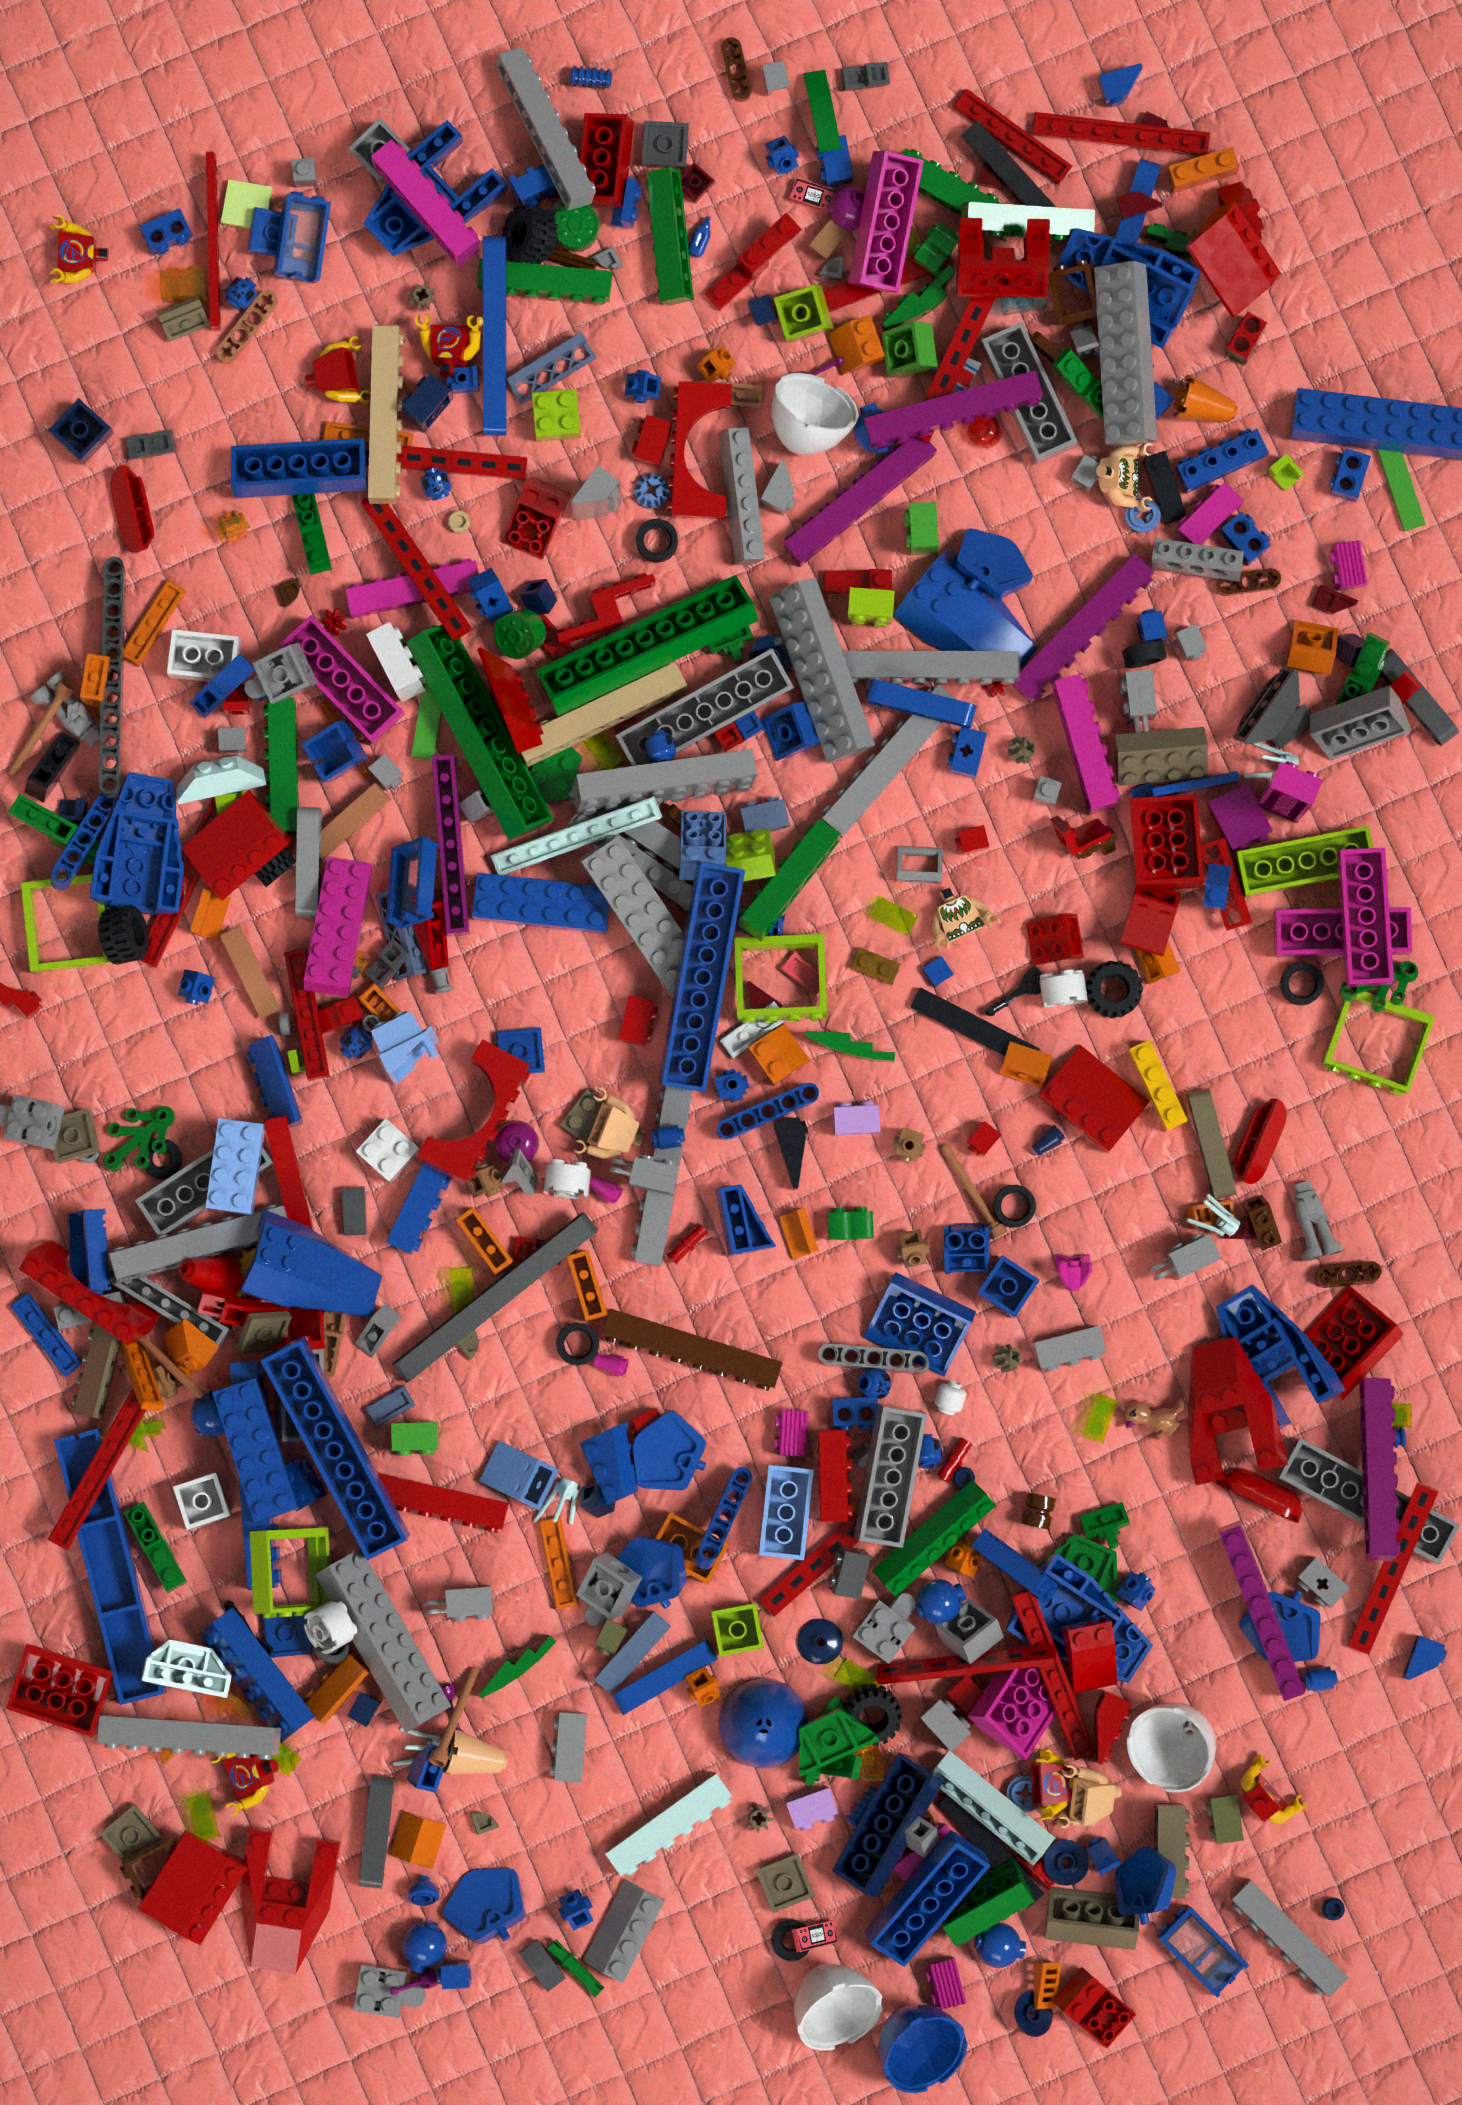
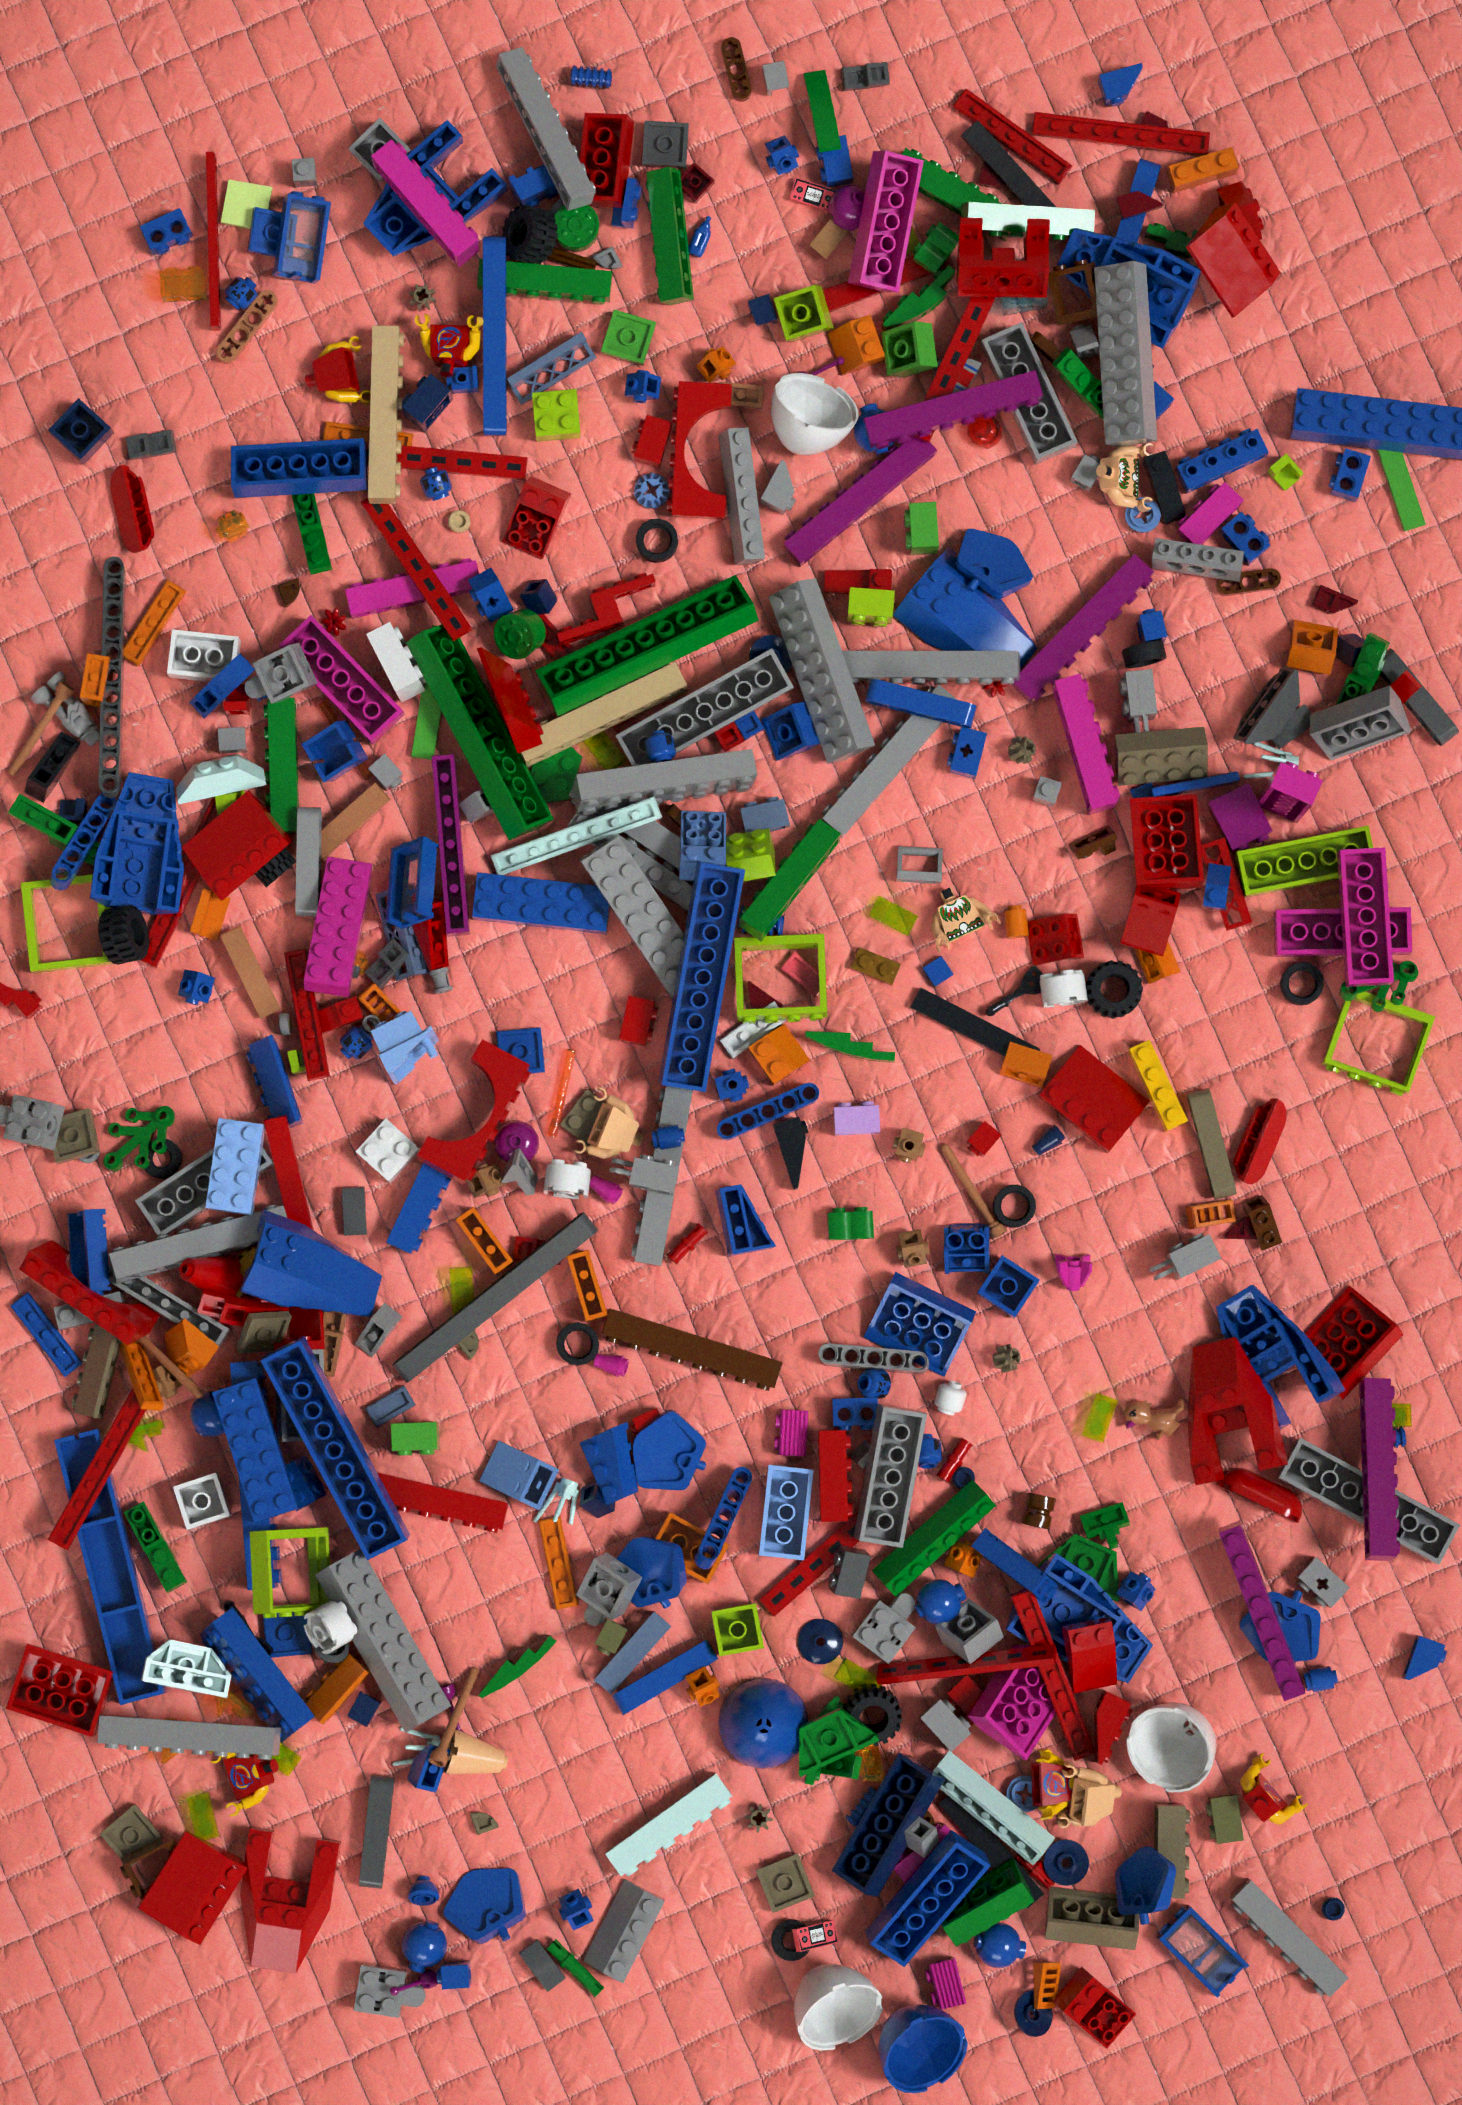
torso [49,215,109,285] -> none
dark tan plate [157,295,210,342] -> none
orange slope [390,1810,447,1868] -> none
light grey brick [424,1586,495,1622] -> none
light grey brick [550,1712,587,1783] -> none
light grey slope [571,465,622,521] -> none
red bracket [705,213,801,311] -> none
green hinge [708,625,753,664] -> none
orange panel [779,1207,819,1259] -> none
lavender brick [786,1787,838,1831] -> none
light grey tile [820,256,844,280] -> none
red brick [954,825,990,855] -> none
light grey brick [1033,1326,1107,1372] -> none
red bracket [1050,815,1112,856] -> none
blue slope [1085,1836,1121,1875] -> none
orange cone [1173,375,1238,422] -> none
light grey brick [1175,624,1207,661] -> none
light aqua plant [1187,1194,1240,1236] -> none
red piece [1225,311,1267,366] -> none
light grey piece [1293,1181,1344,1262] -> none
reddish brown beam [1316,1261,1382,1288] -> none
dark pink brick [1329,540,1368,591] -> none
red tile [1348,1482,1438,1655] -> none
none -> clear orange bar [548,1049,576,1138]
none -> bright green plate [601,309,656,366]
none -> orange brick [1004,905,1029,939]

